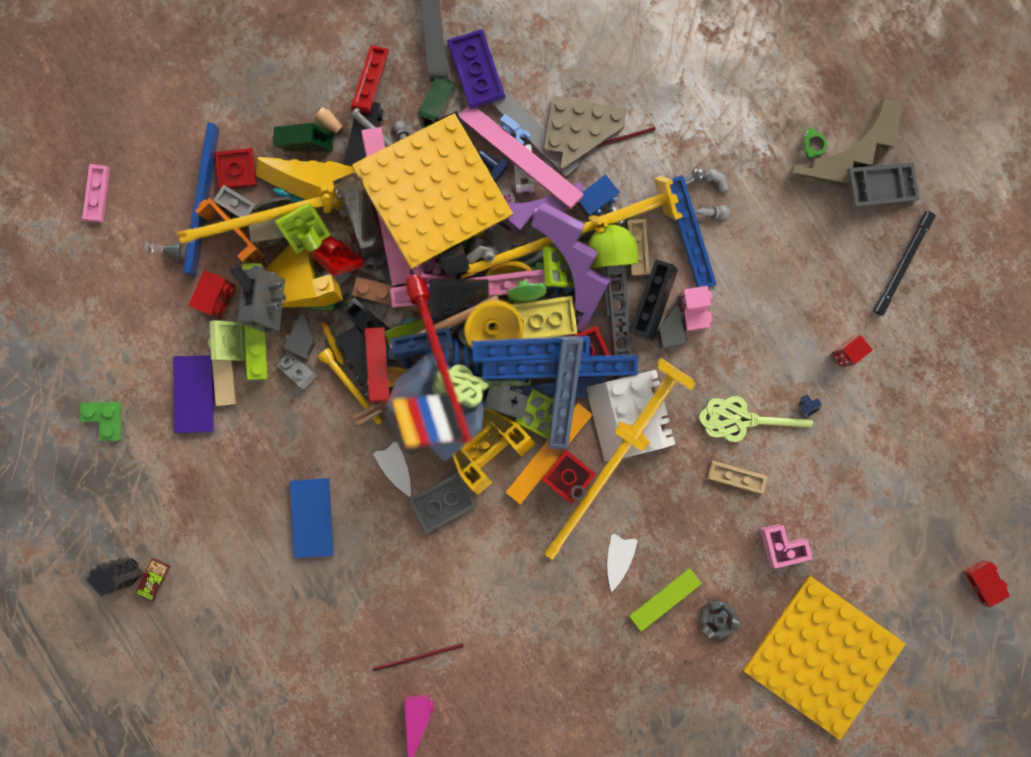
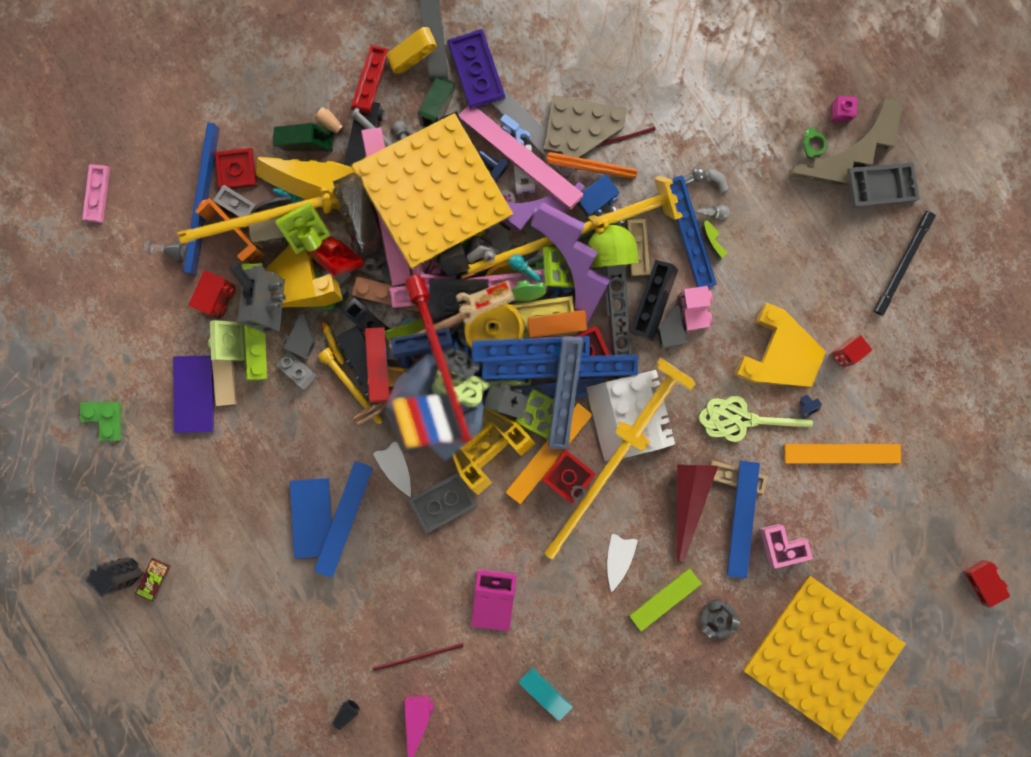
none -> blue tile [314,461,373,578]
none -> black cone [332,699,360,730]
none -> yellow beam [387,27,437,74]
none -> dark grey piece [442,348,479,381]
none -> tan flag [456,281,515,324]
none -> dark pink slope [471,568,517,631]
none -> teal bar [509,254,541,282]
none -> teal slope [519,666,573,721]
none -> orange tile [527,310,587,338]
none -> orange axle [546,152,637,180]
none -> dark red wedge [677,464,718,561]
none -> lime slope [701,220,728,261]
none -> blue tile [727,460,760,578]
none -> yellow wedge [734,303,826,387]
none -> light orange tile [784,444,901,463]
none -> dark pink brick [831,96,857,123]

